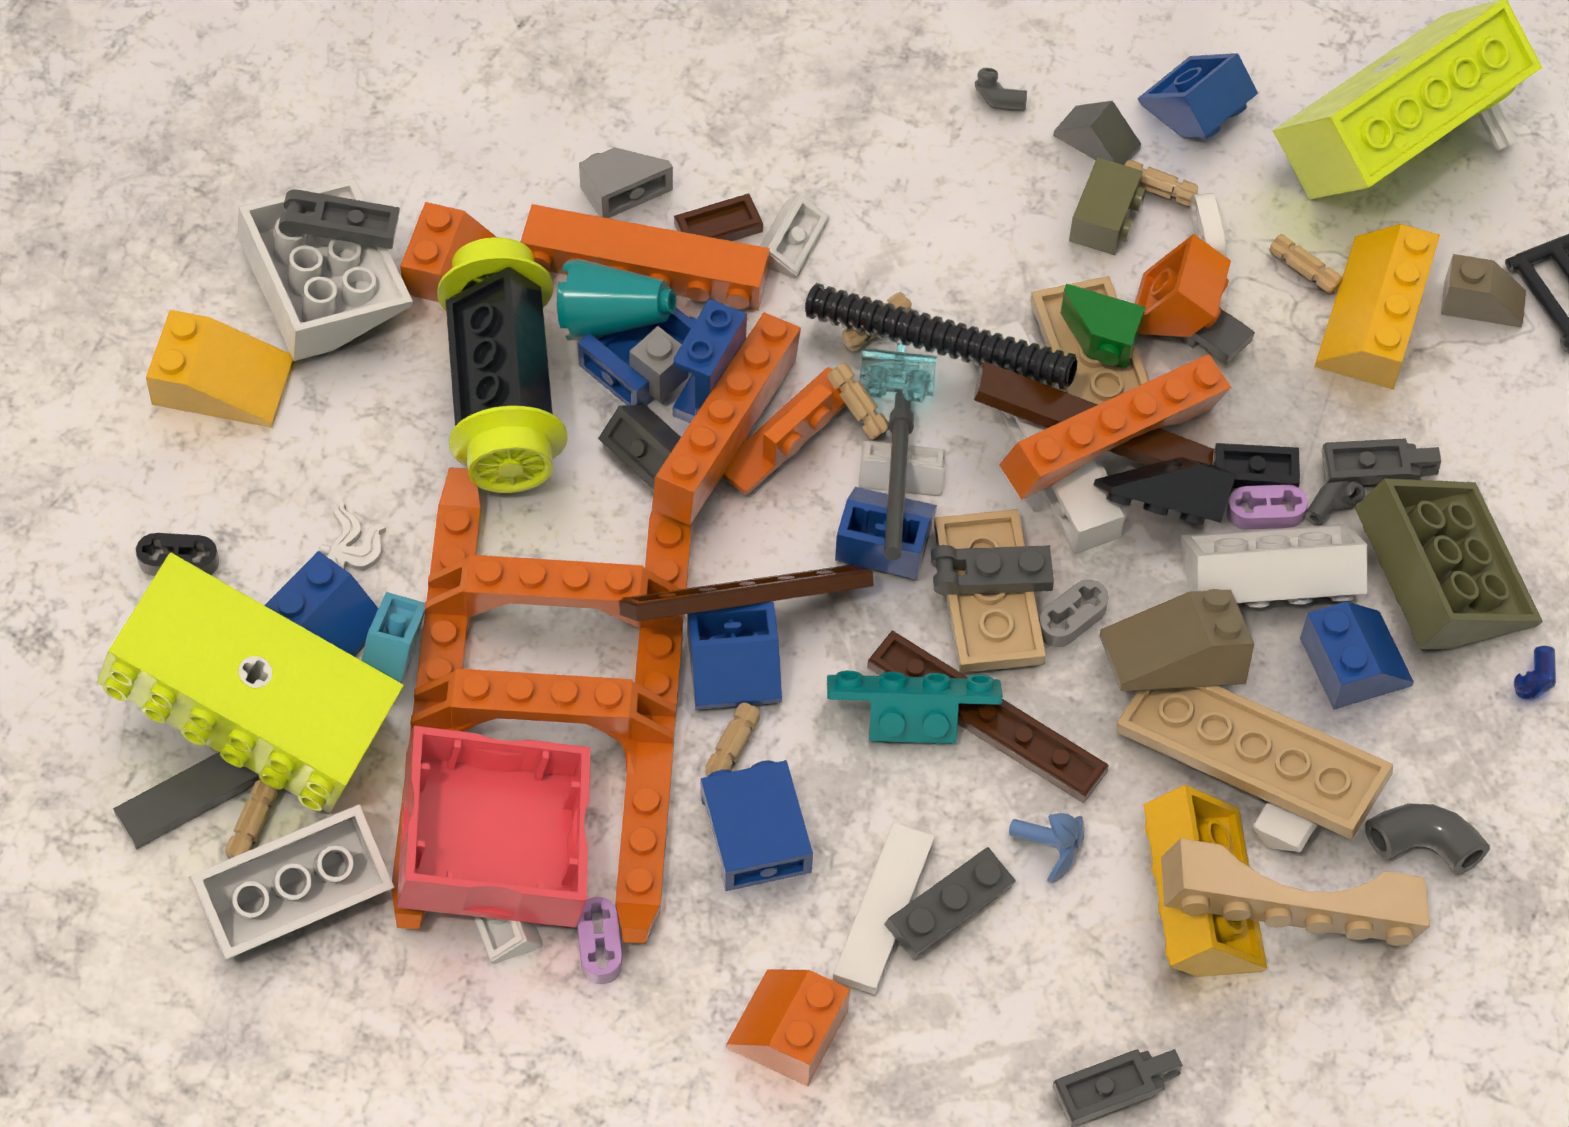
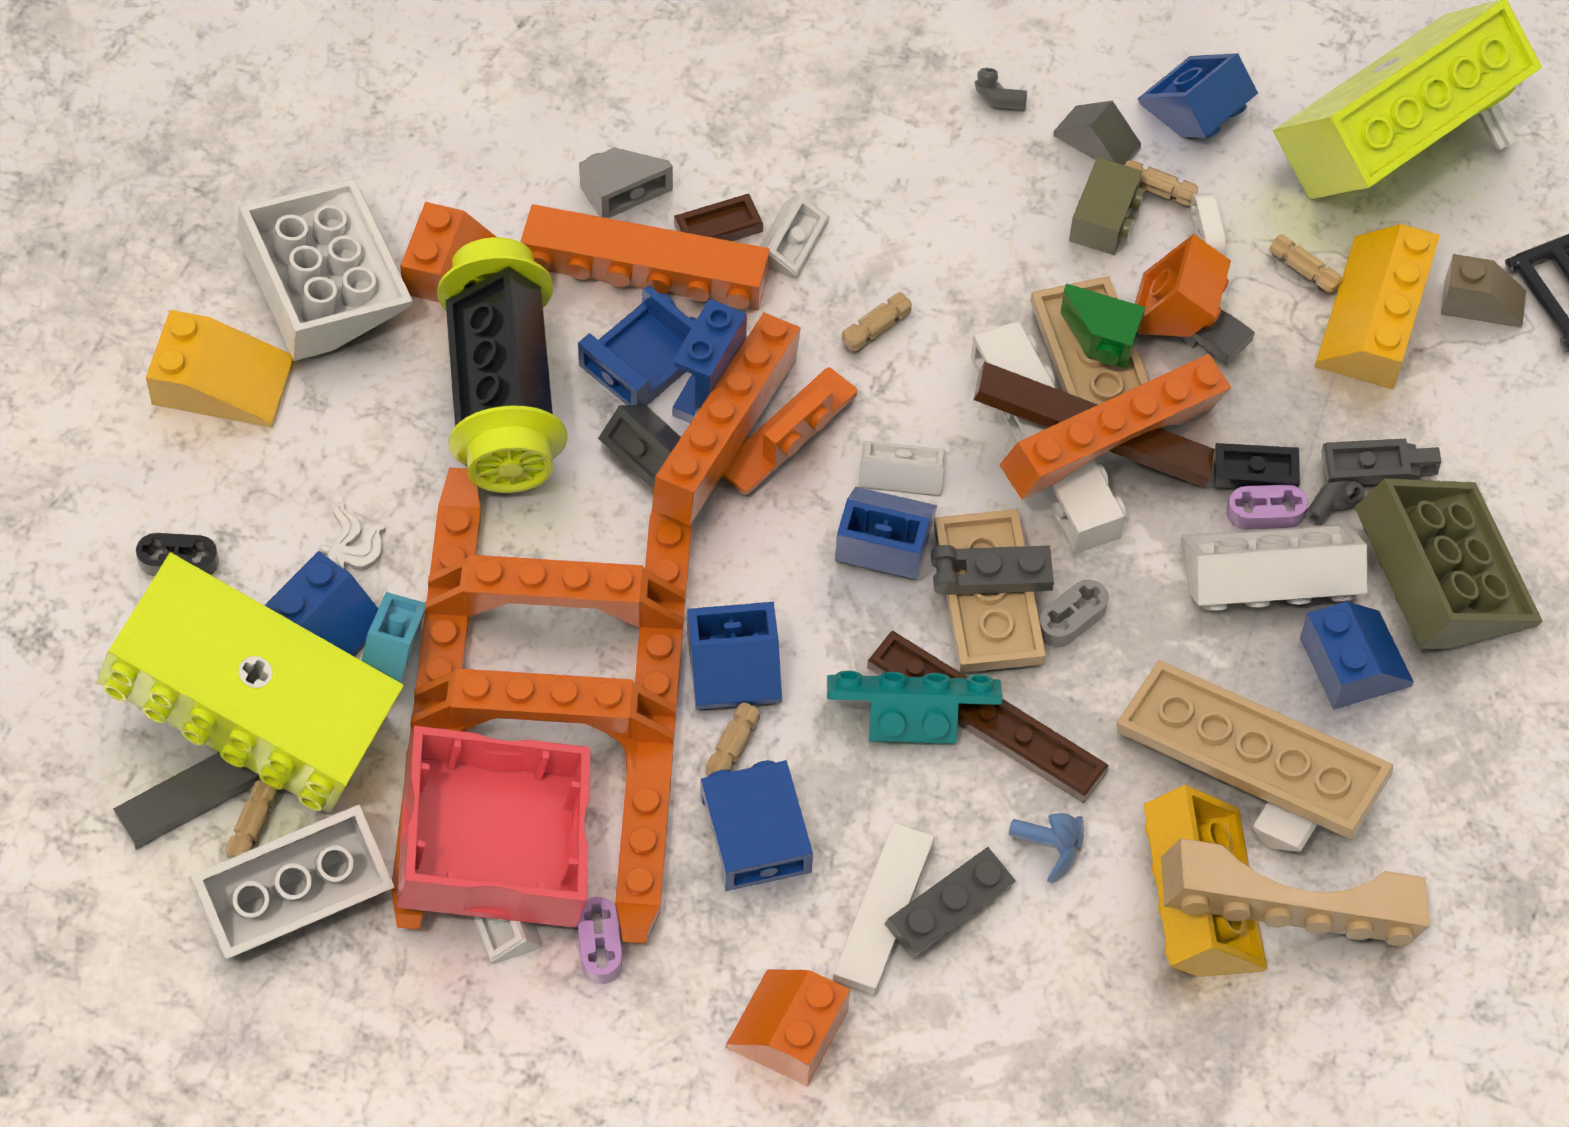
dark grey plate [278,189,400,249] -> none
teal cone [557,259,676,341] -> none
reddish brown tile [619,564,874,621] -> none
light grey brick [629,326,688,402] -> none
black piece [805,283,1078,390] -> none
tan axle [827,363,889,439] -> none
clear light blue hips [860,343,937,403] -> none
dark grey bar [884,390,914,561] -> none
dark grey hinge [1053,1049,1183,1127] -> none
black slope [1093,457,1236,526] -> none
dark tan slope [1099,589,1254,691] -> none
dark grey cylinder [1365,803,1490,874] -> none
clear blue arm [1513,646,1556,700] -> none

